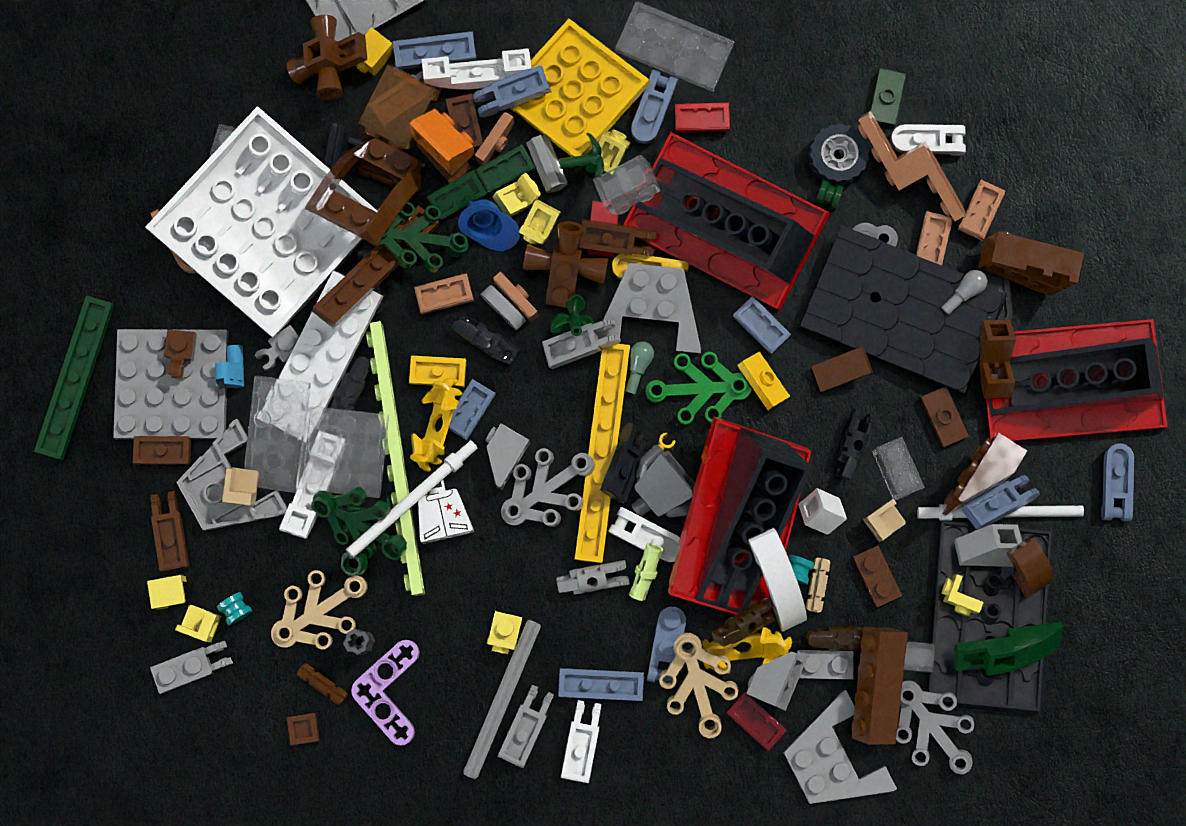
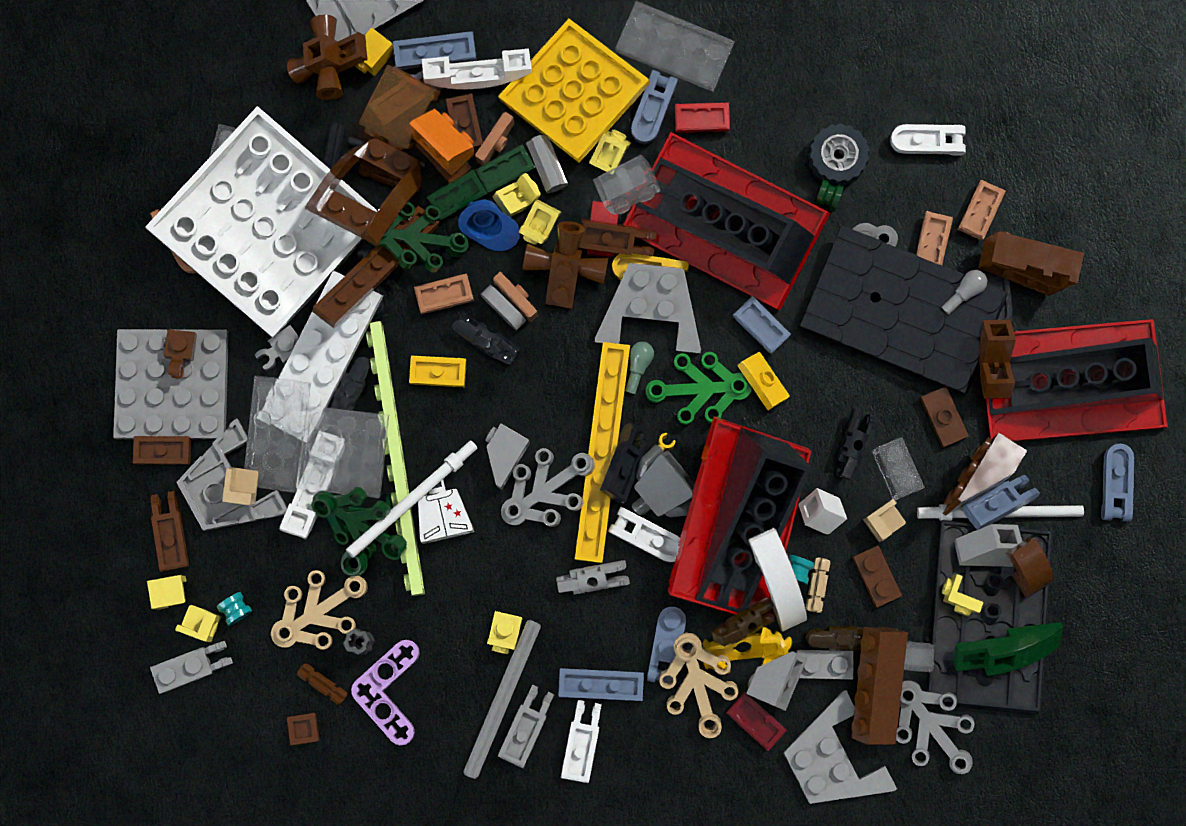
dark green plate [34,296,115,460] -> none
dark azure piece [215,345,244,389] -> none
yellow piece [410,378,463,472] -> none
sand blue plate [448,379,496,440] -> none
sand blue hinge [473,65,551,117] -> none
light grey hinge [542,319,620,369] -> none
dark green plant [550,294,595,336] -> none
dark green plant [559,133,604,178] -> none
yellowish green pin [629,543,663,601] -> none
reddish brown tile [811,347,873,392] -> none
nougat bracket [858,111,966,221] -> none
dark green plate [870,68,906,127] -> none

